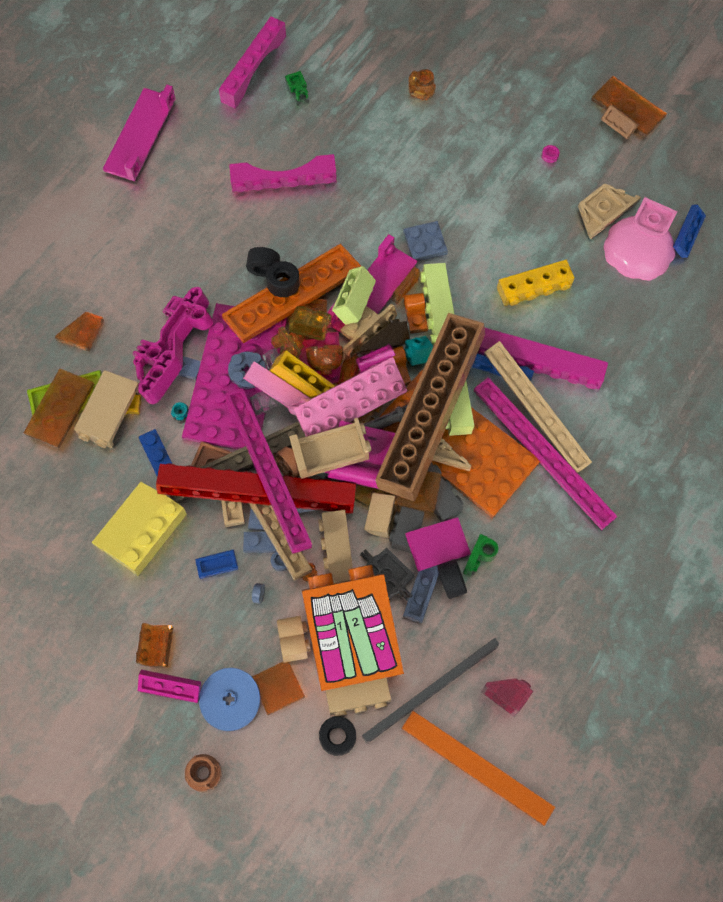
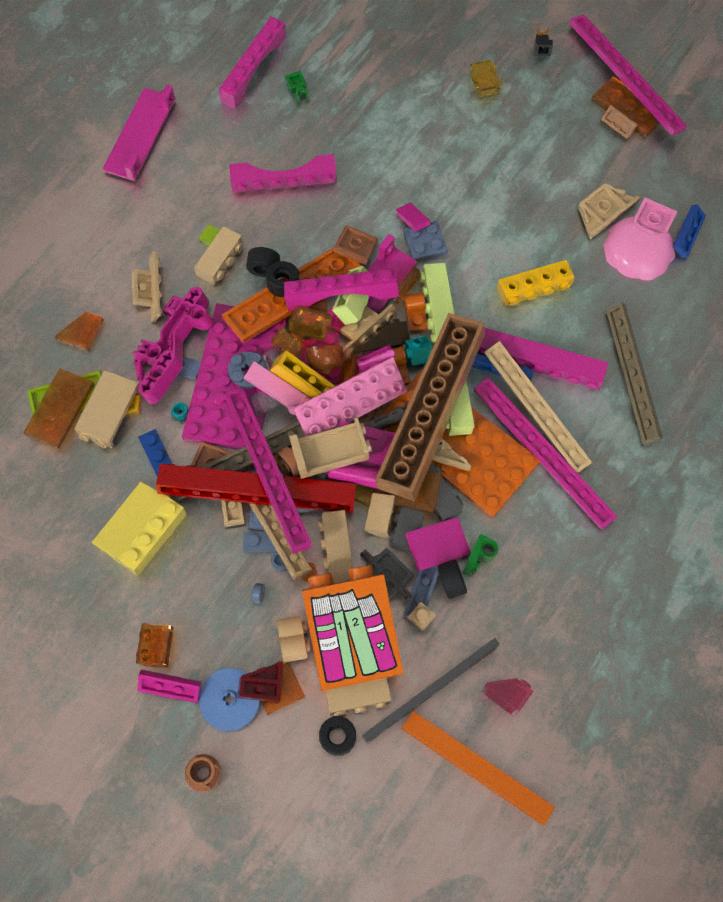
blue tile [195,549,239,579] -> none
clear orange piece [409,69,436,100] -> none
dark pink tile [541,145,560,163] -> none
none -> tan bracket [132,251,162,323]
none -> tan brick [194,226,244,285]
none -> lime tile [199,224,220,246]
none -> dark red wing [238,661,283,703]
none -> dark pink arch [284,268,399,311]
none -> nougat tile [333,225,379,265]
none -> dark pink tile [396,202,430,232]
none -> tan plate [407,602,436,631]
none -> clear yellow brick [470,60,502,99]
none -> black piece [534,27,553,56]
none -> dark pink plate [569,14,687,136]
none -> dark tan plate [606,302,663,446]

